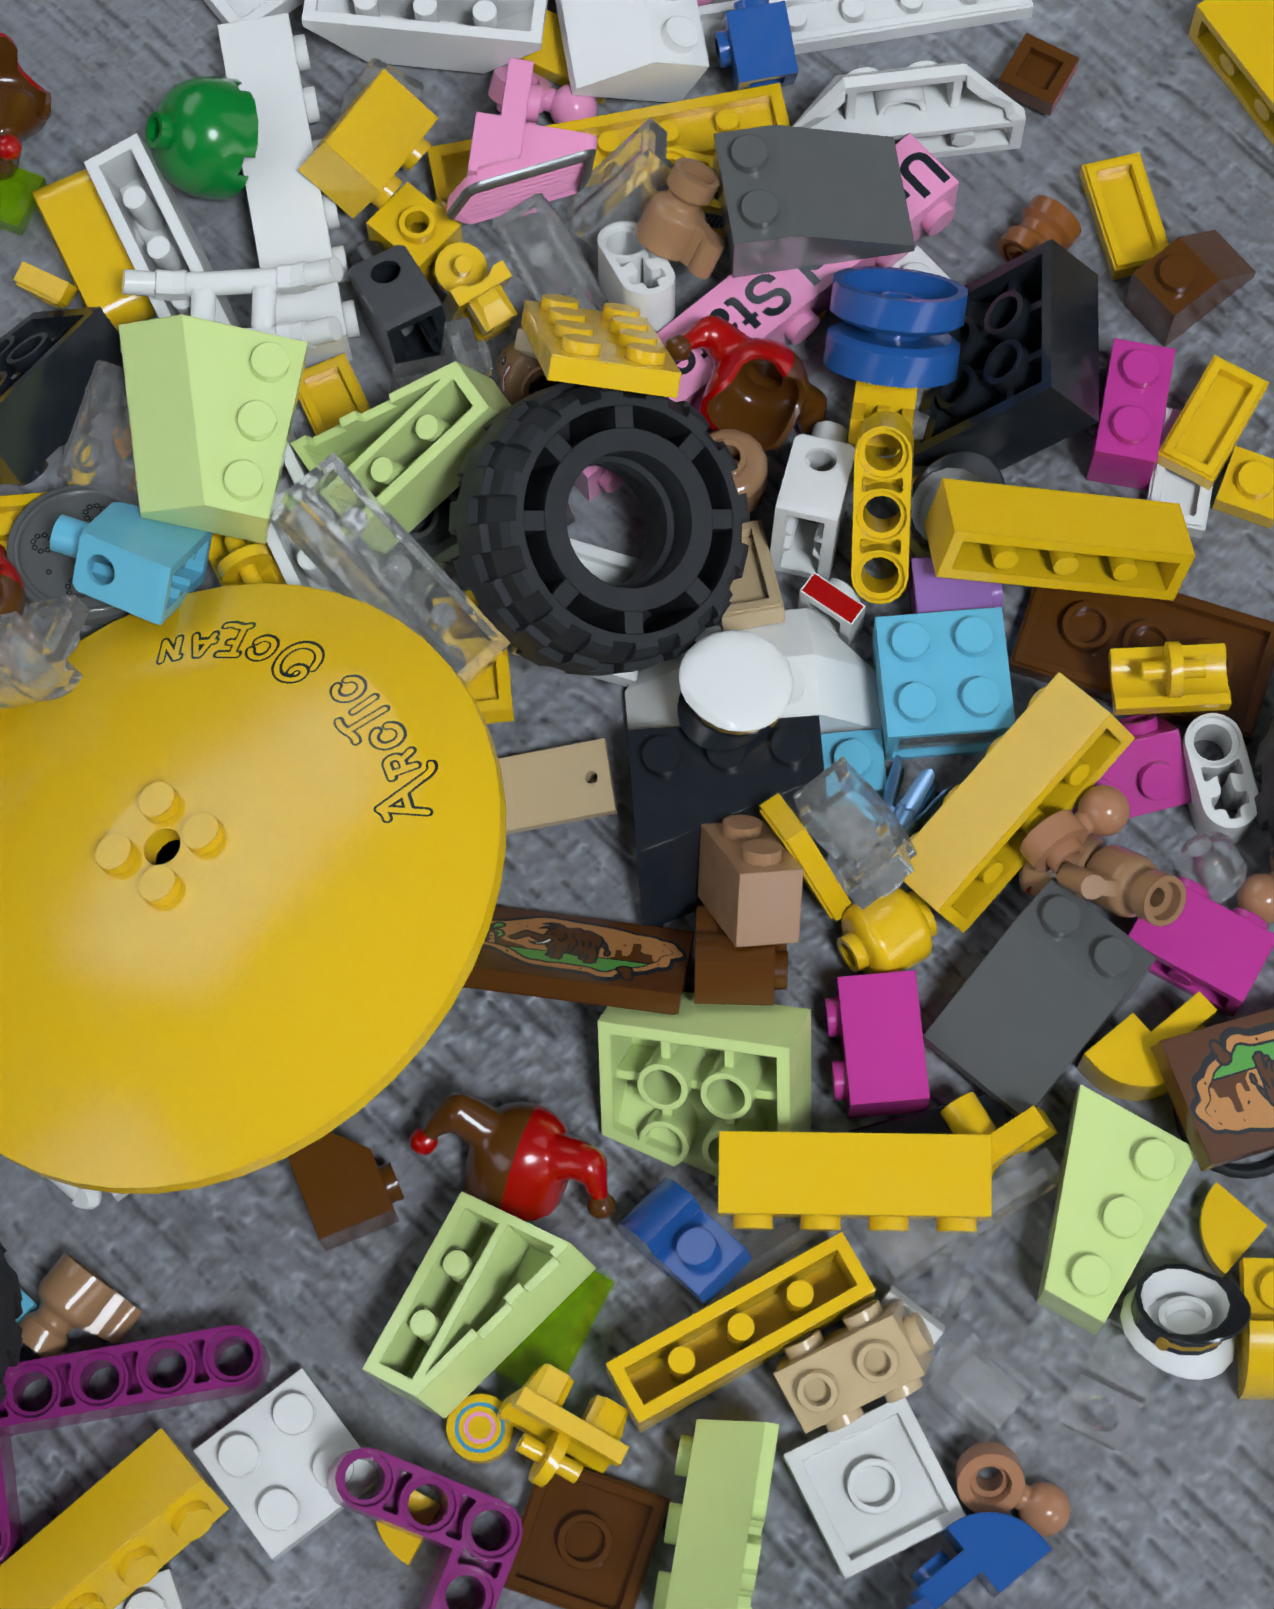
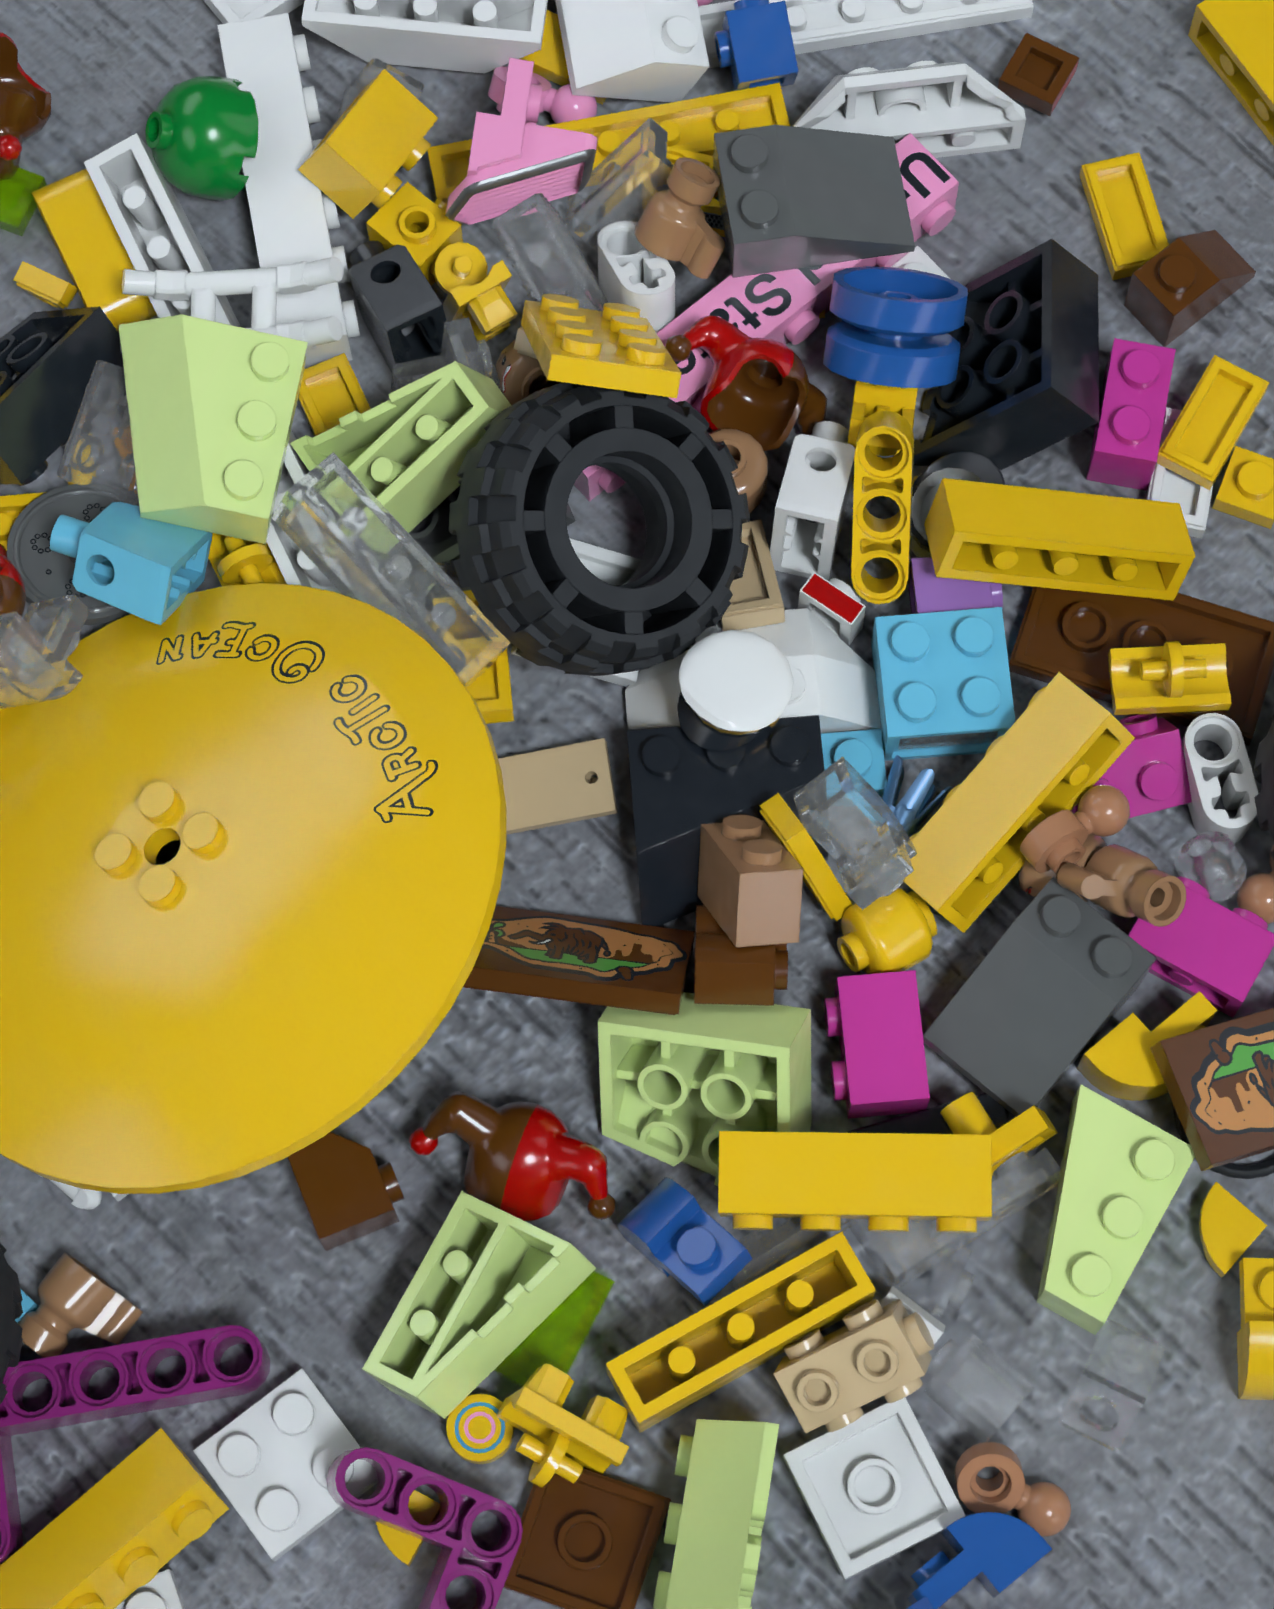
dark orange wheel [997,195,1082,263] -> none
white piece [1120,1264,1251,1380] -> none

